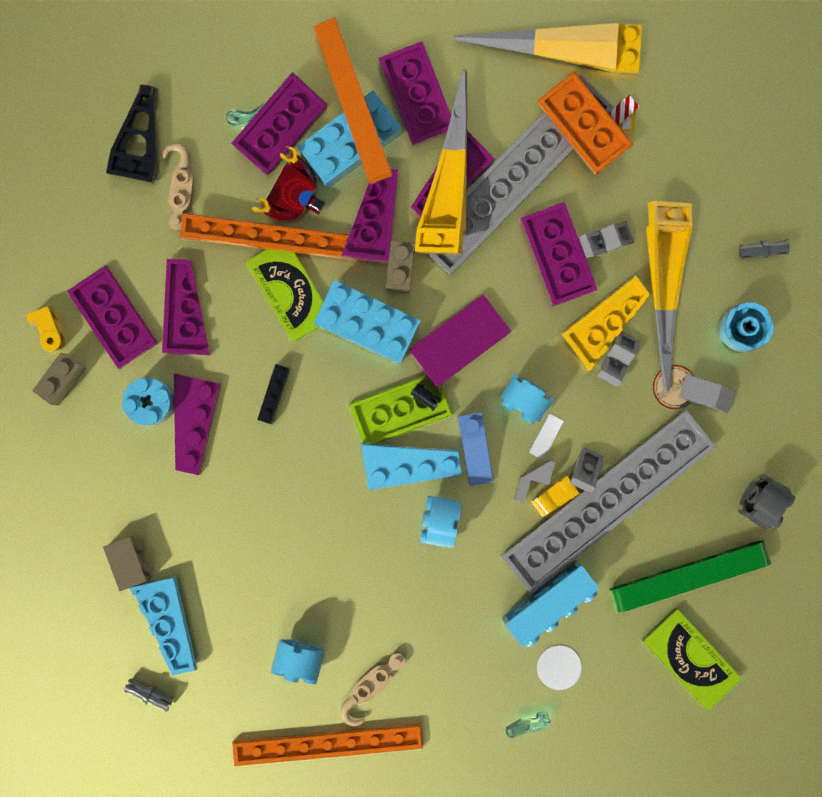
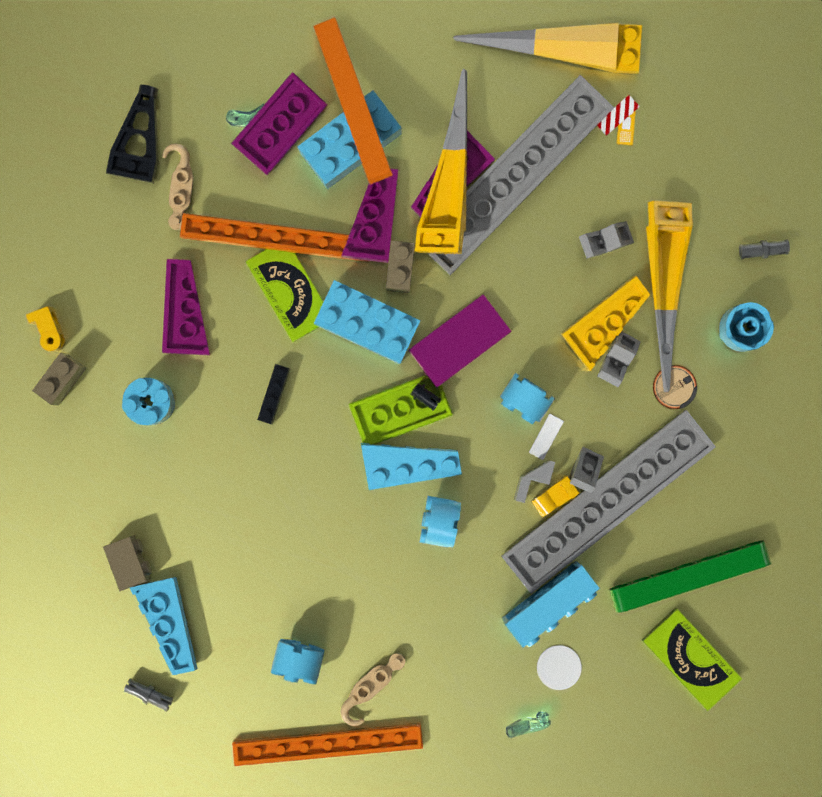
magenta tile [67,265,159,369] -> none
magenta wing [174,373,221,475] -> none
dark red torso [252,146,326,221] -> none
magenta plate [379,41,451,147] -> none
medium blue slope [457,412,493,486] -> none
magenta plate [520,202,598,307] -> none
orange tile [537,71,633,176] -> none
light grey slope [679,375,735,414] -> none
dark grey brick [738,474,795,529] -> none

